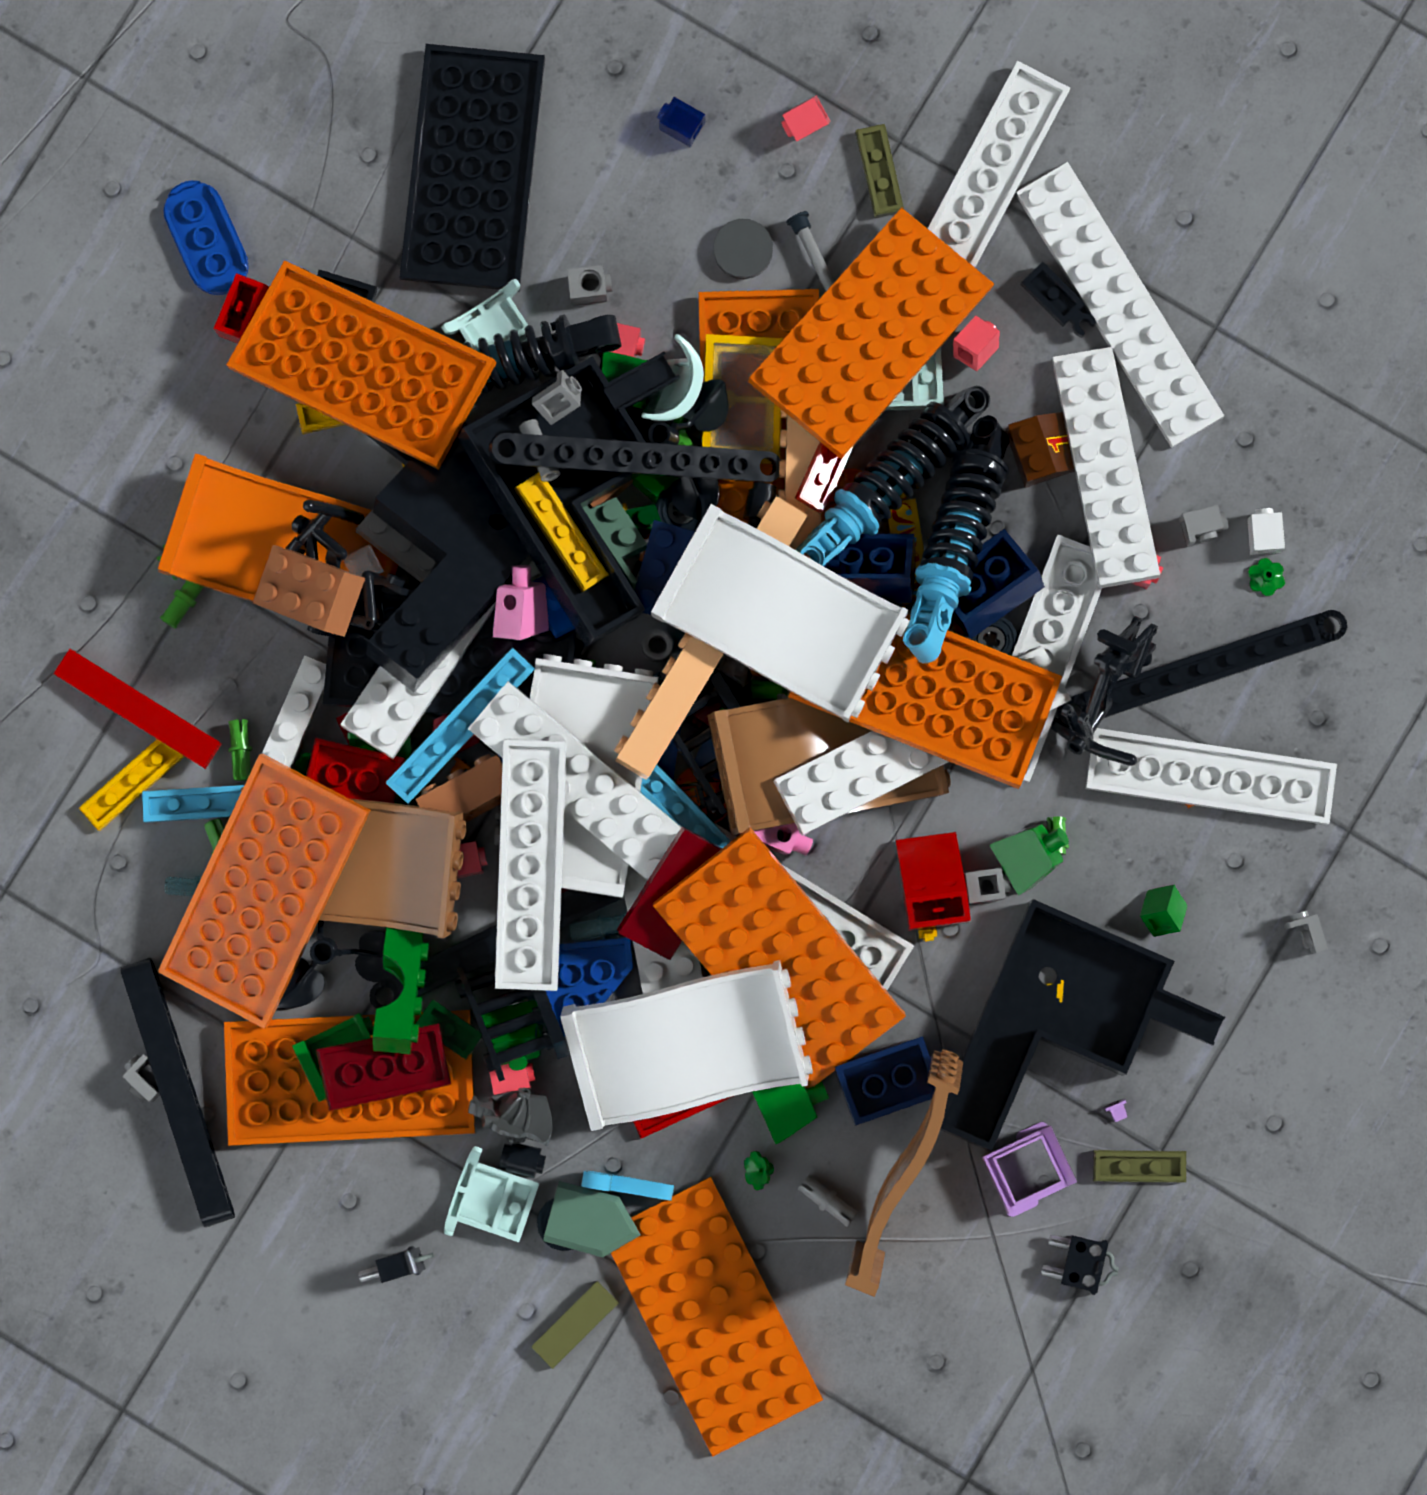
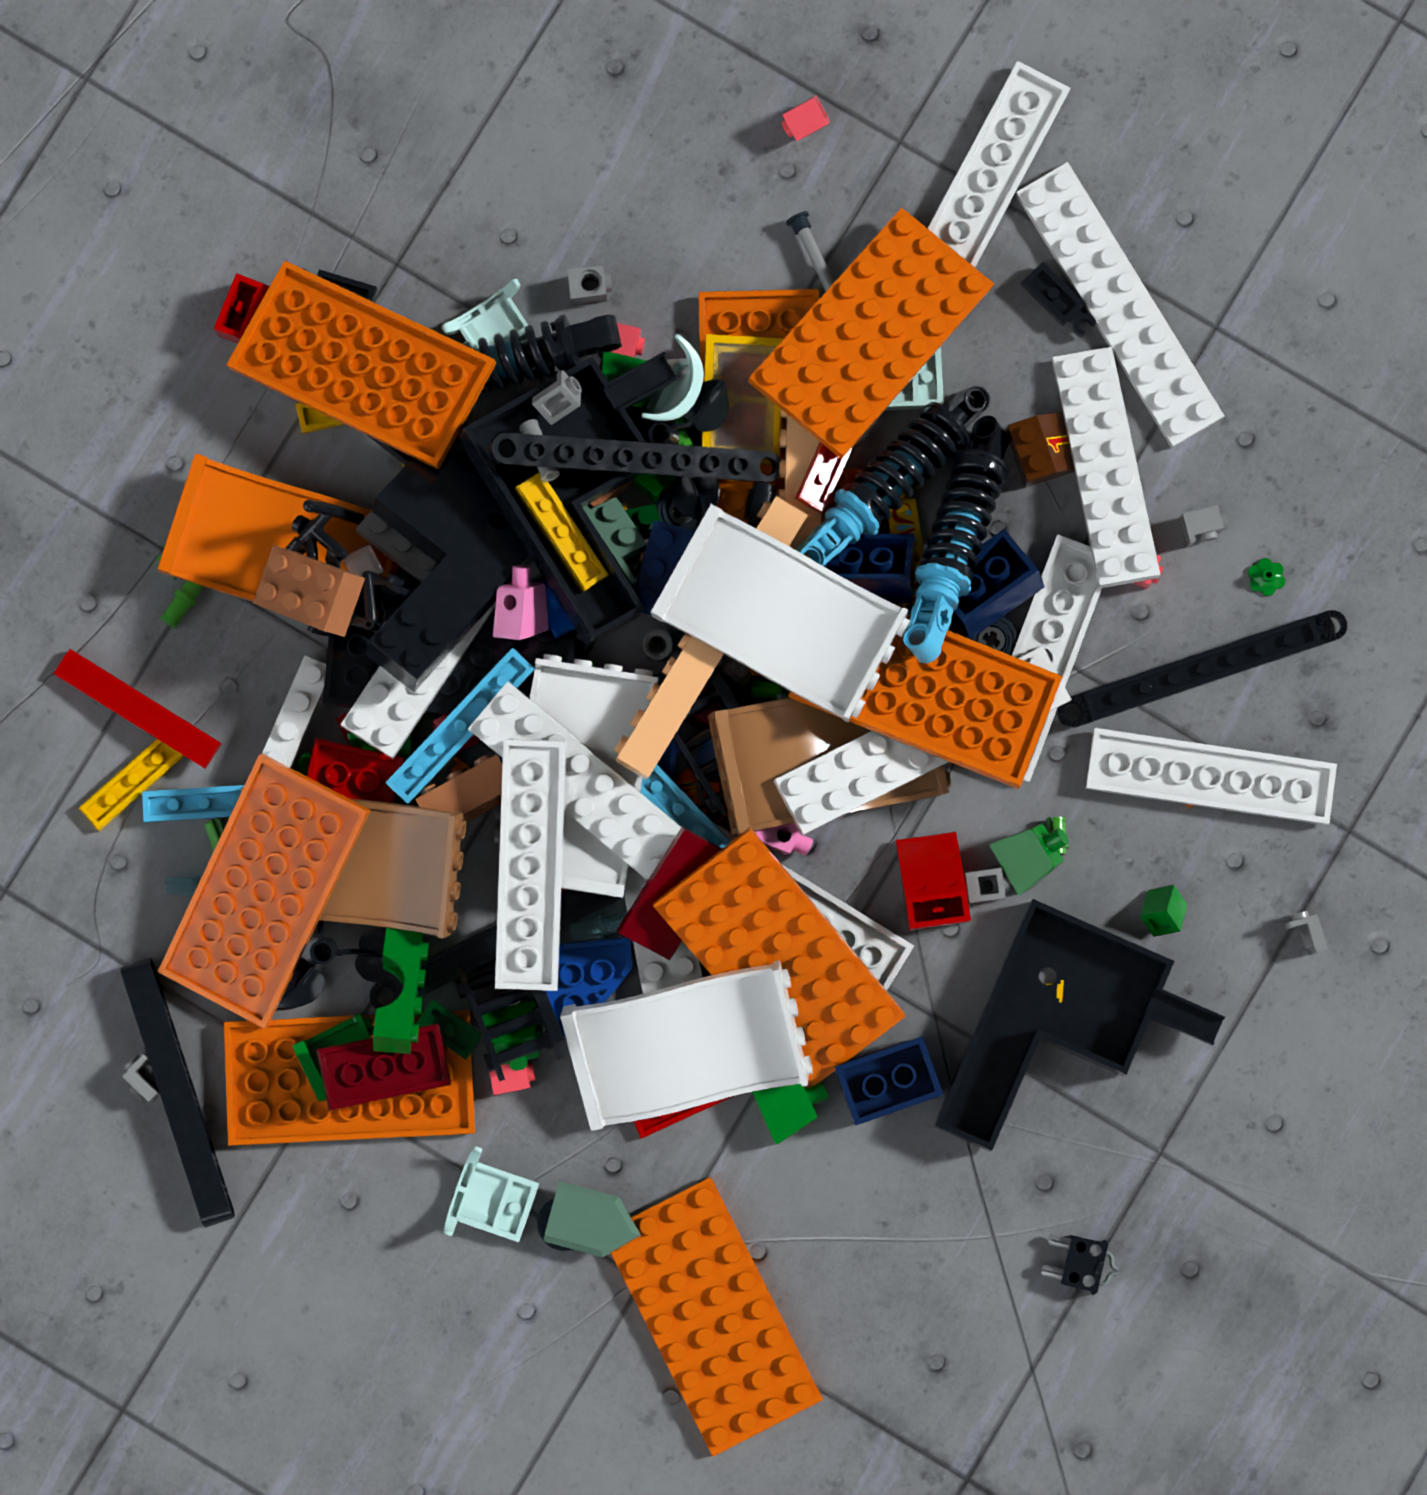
blue tile [163,180,249,295] -> none
bright green axle [228,719,252,781] -> none
black piece [359,1246,434,1283] -> none
black plate [399,44,545,292] -> none
coral brick [457,841,488,879] -> none
dark grey helmet [468,1088,553,1146] -> none
black brick [499,1143,546,1179] -> none
olive tile [531,1281,619,1369] -> none
medium azure beam [581,1170,674,1201] -> none
clear blue brick [657,97,706,148] -> none
dark grey tile [713,219,773,279] -> none
green plant [744,1151,774,1191] -> none
light grey pin [797,1174,858,1227] -> none
medium nougat panel [845,1049,963,1297] -> none
olive tile [855,124,904,218] -> none
yellow piece [918,927,937,942] -> none
coral brick [953,316,1000,371] -> none
lavender piece [981,1122,1077,1217] -> none
black piece [1050,616,1158,766] -> none
olive tile [1093,1150,1186,1182] -> none
lavender piece [1104,1099,1127,1122] -> none
white brick [1247,508,1285,555] -> none

